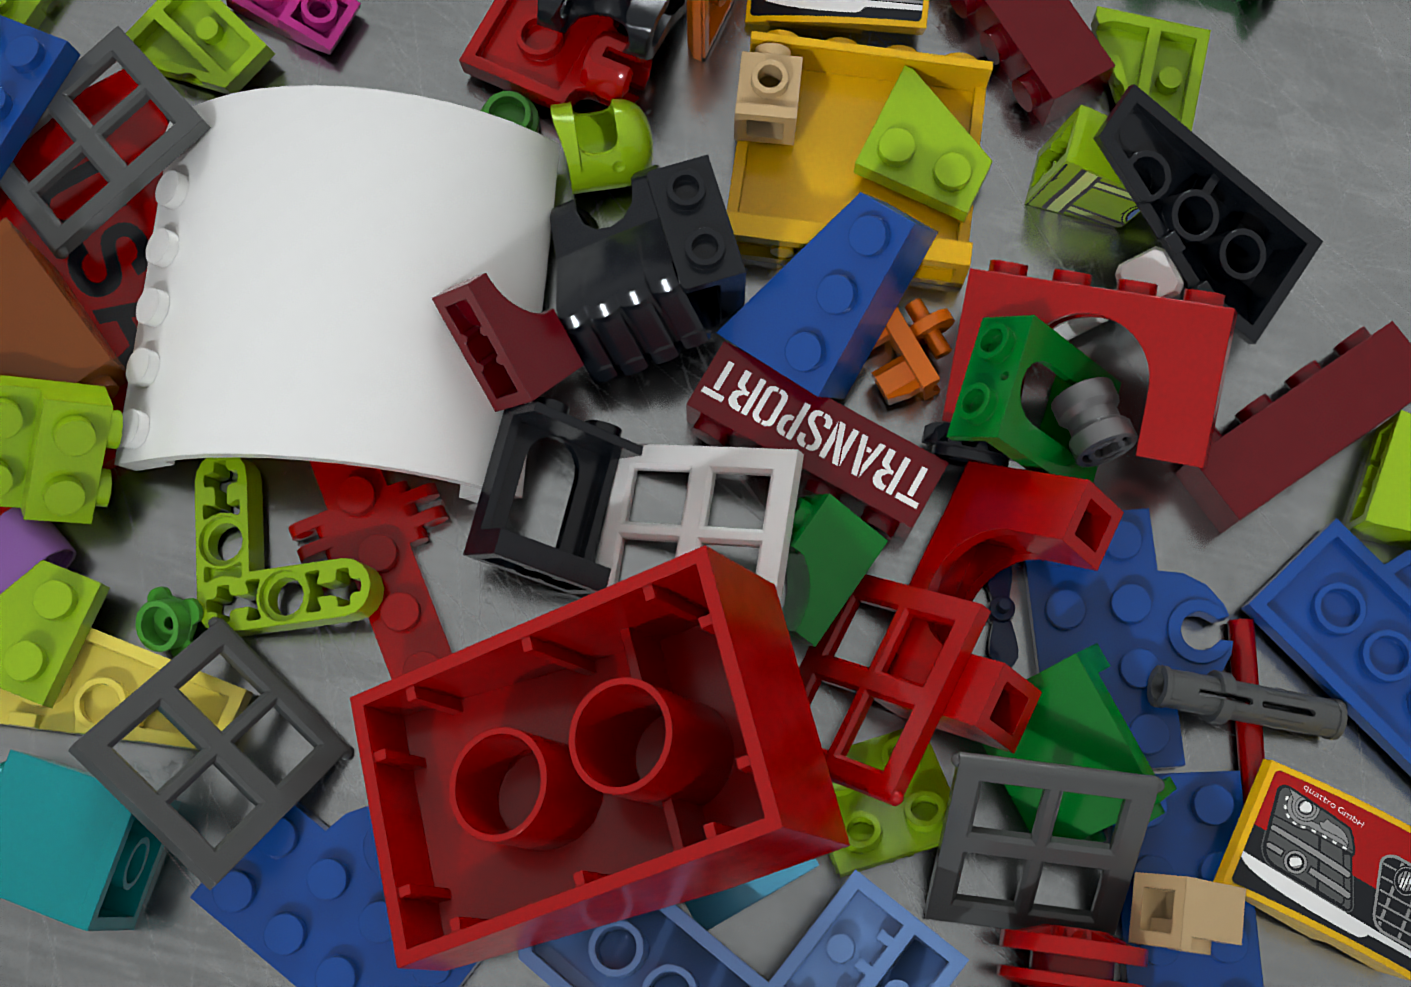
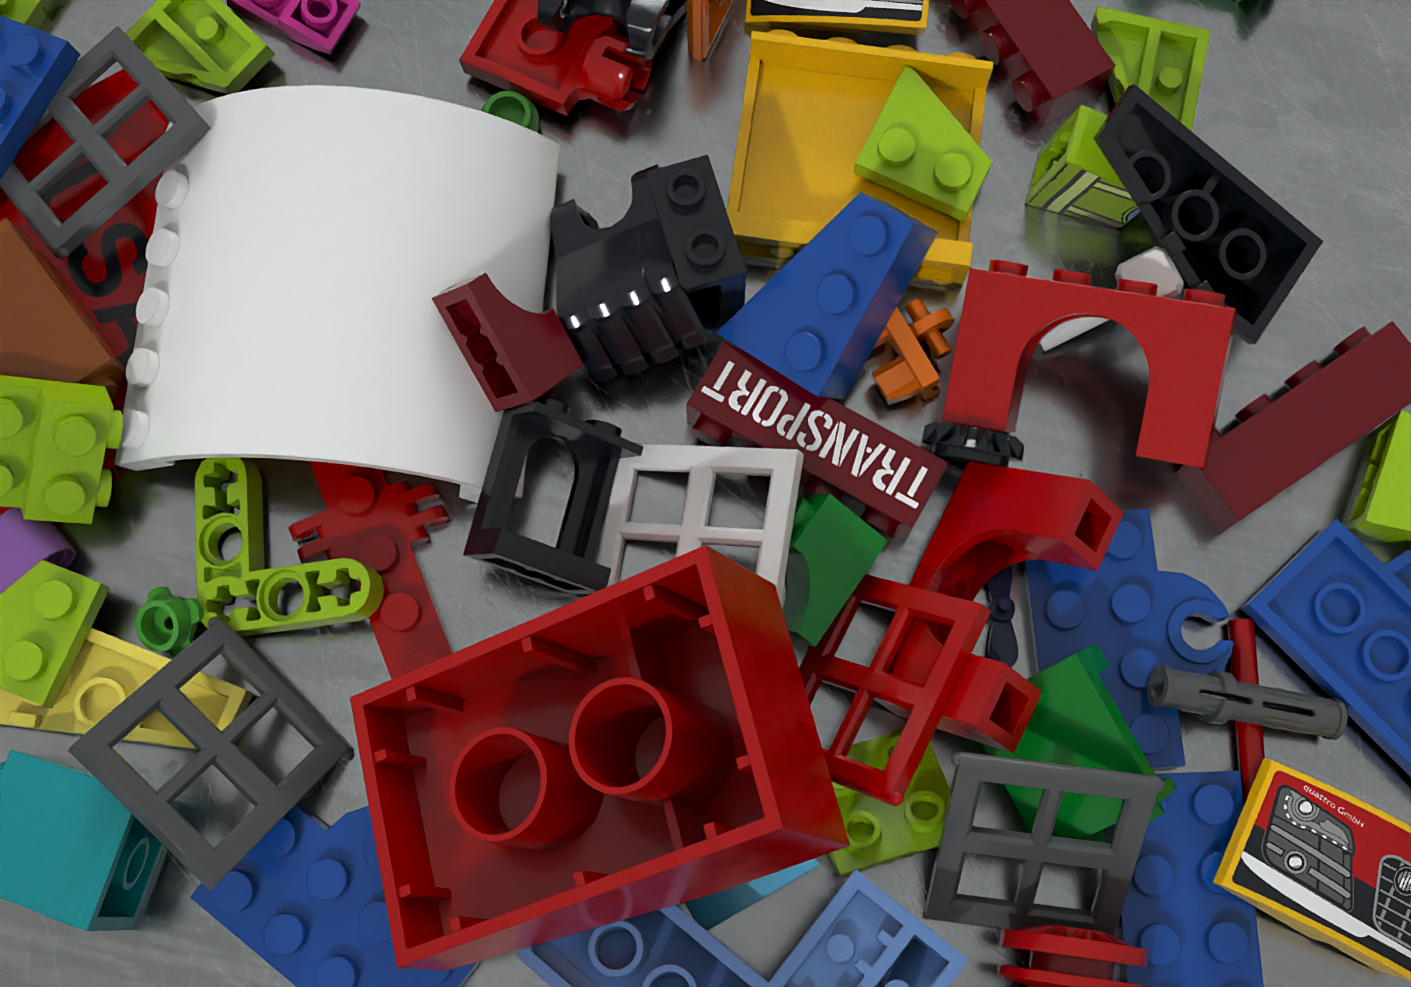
lime helmet [551,99,654,195] -> none
tan brick [734,43,803,146] -> none
green panel [946,315,1121,483] -> none
flat silver wheel [1051,377,1138,467] -> none
tan brick [1128,872,1246,955] -> none

